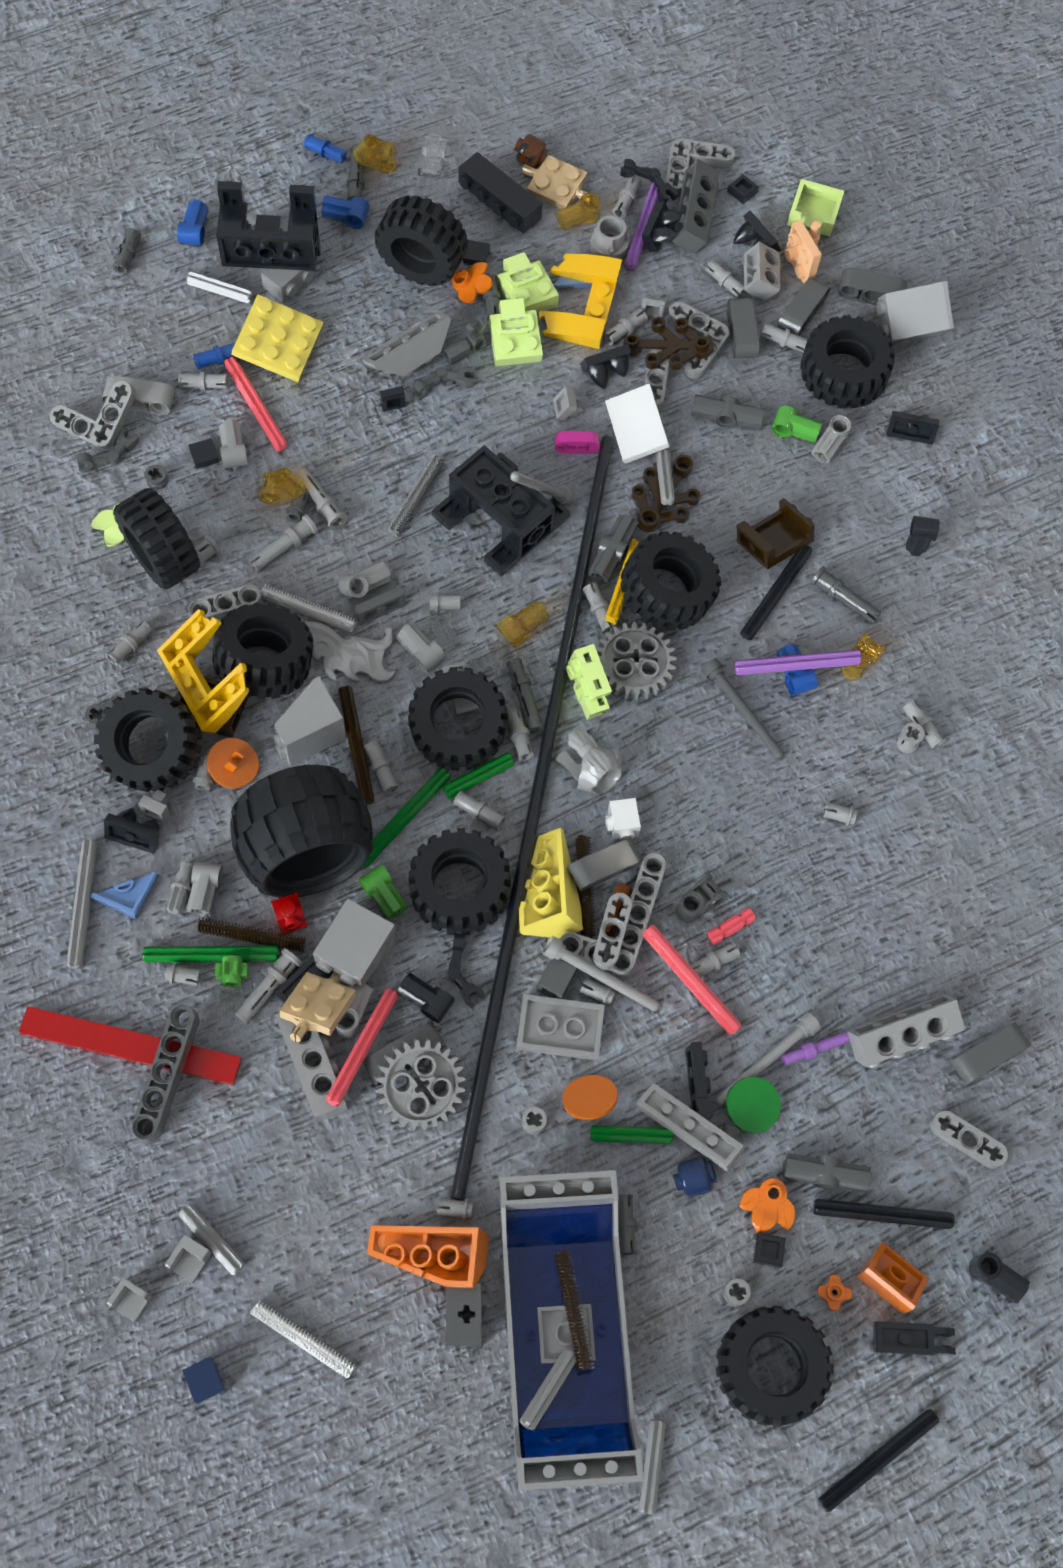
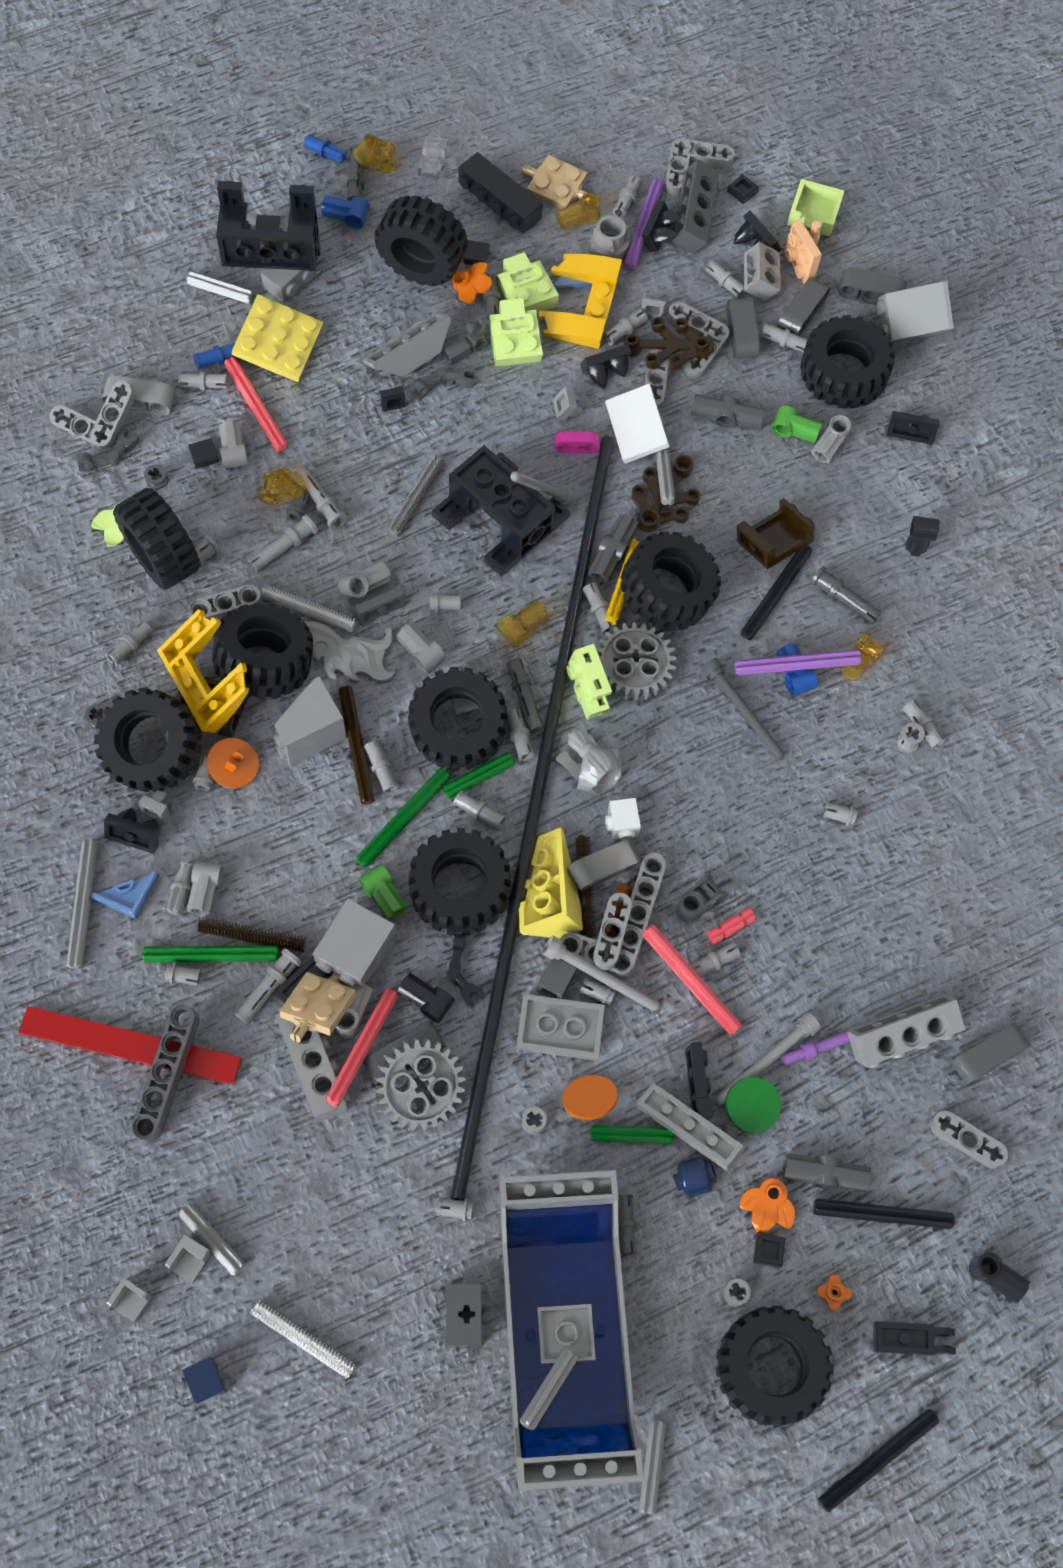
dark grey pin [113,228,141,274] -> none
blue piece [177,200,209,246] -> none
bright green gear [215,955,249,988] -> none
black tyre [230,764,373,898] -> none
red brick [271,893,307,935] -> none
orange wedge [367,1225,490,1288] -> none
reddish brown head [514,134,548,168] -> none
dark brown axle [554,1250,595,1372] -> none
black piece [620,159,678,203] -> none
orange slope [856,1241,929,1314] -> none

